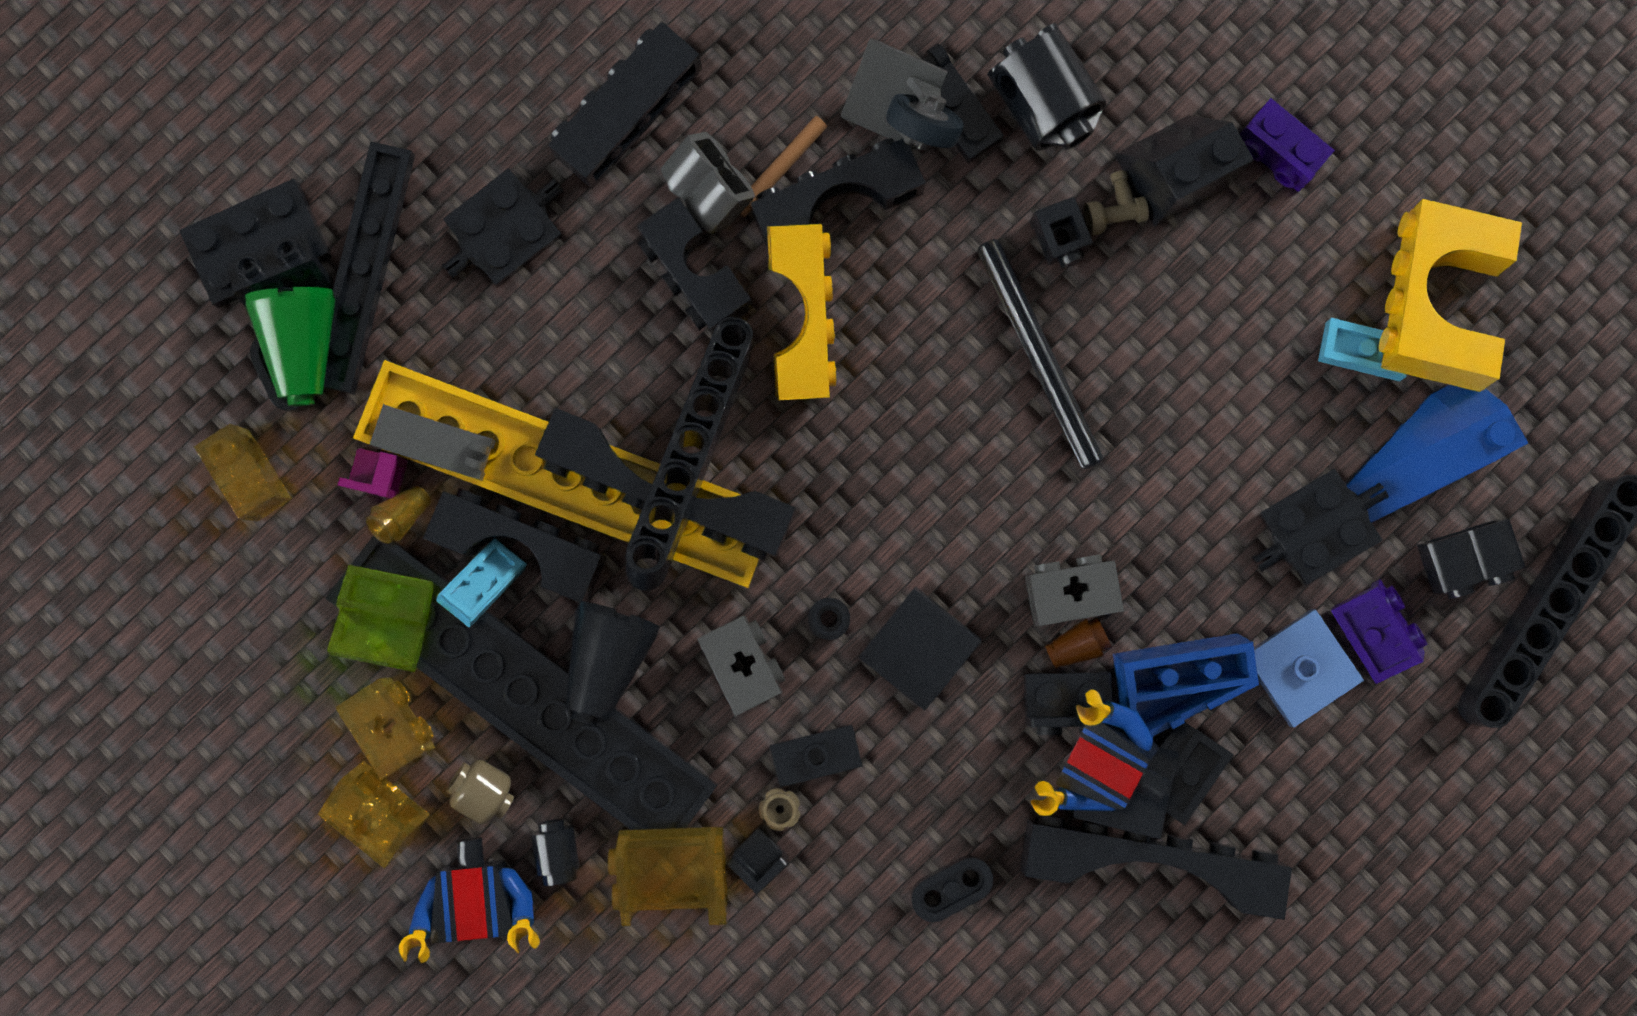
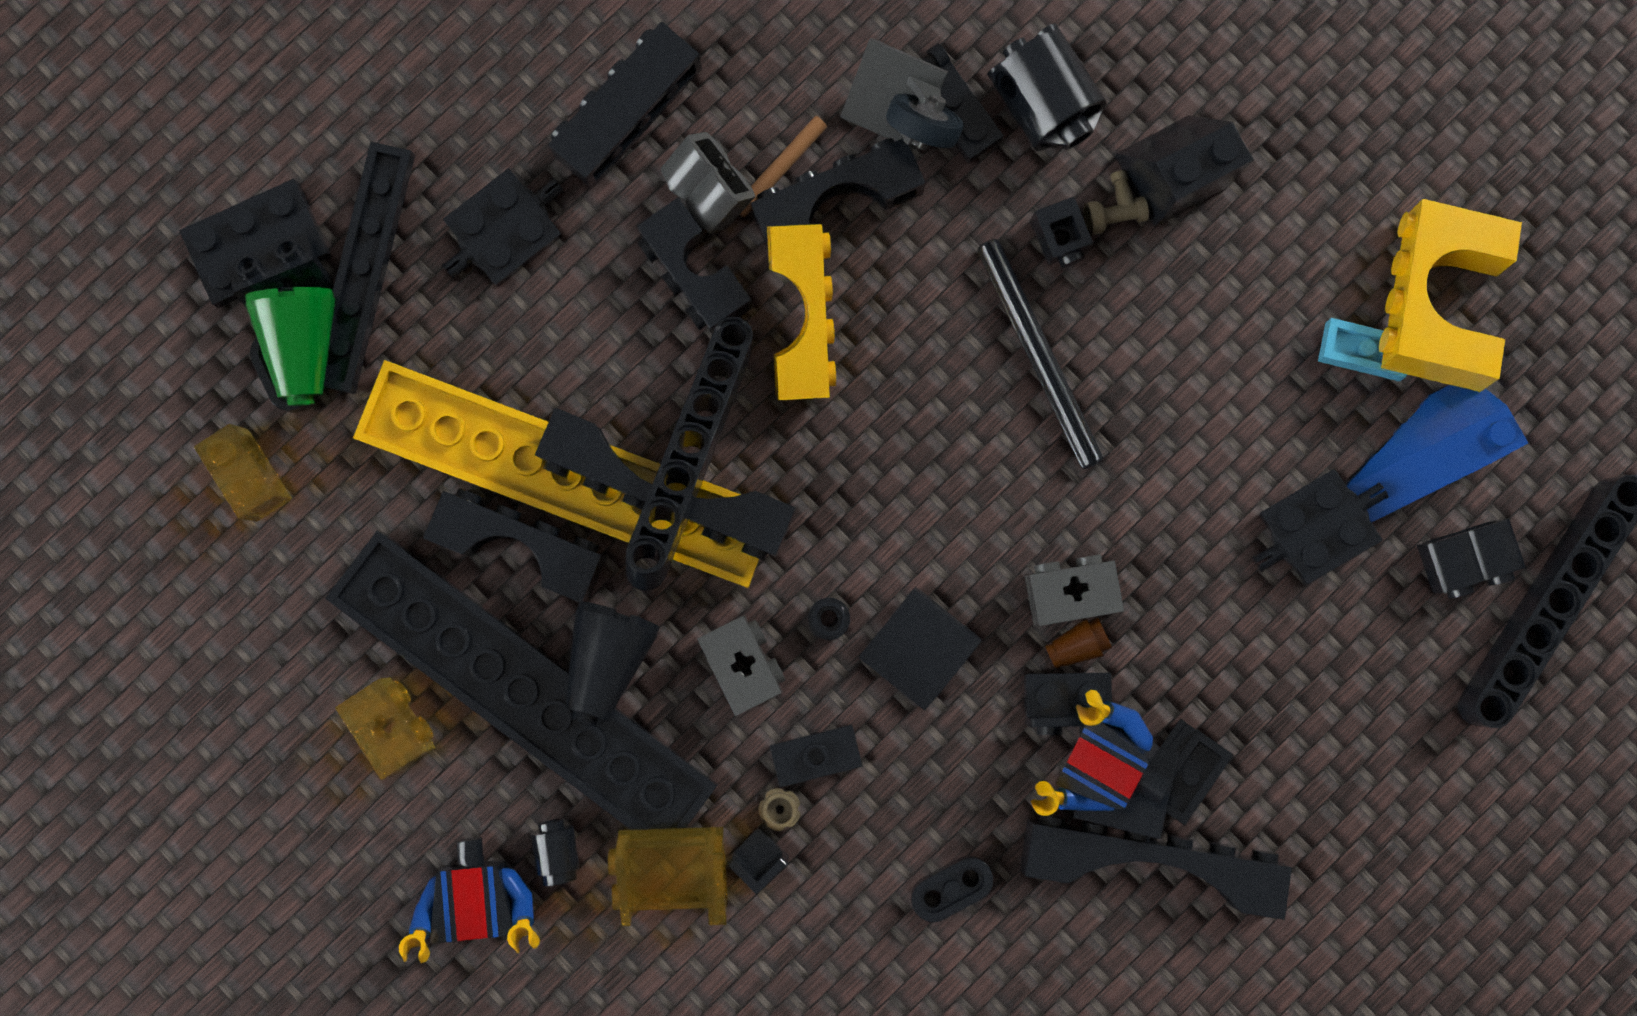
clear yellow brick [317,761,430,869] -> none
clear neon green slope [327,565,434,672] -> none
magenta panel [337,448,408,500] -> none
clear yellow cone [366,485,431,544] -> none
dark grey hinge [369,404,496,481] -> none
medium azure plate [436,538,527,628] -> none
dark tan head [446,759,514,824] -> none
blue wedge [1113,633,1259,736] -> none
dark purple bracket [1240,98,1335,192] -> none
medium blue plate [1254,609,1364,728] -> none
dark purple bracket [1331,579,1428,684] -> none

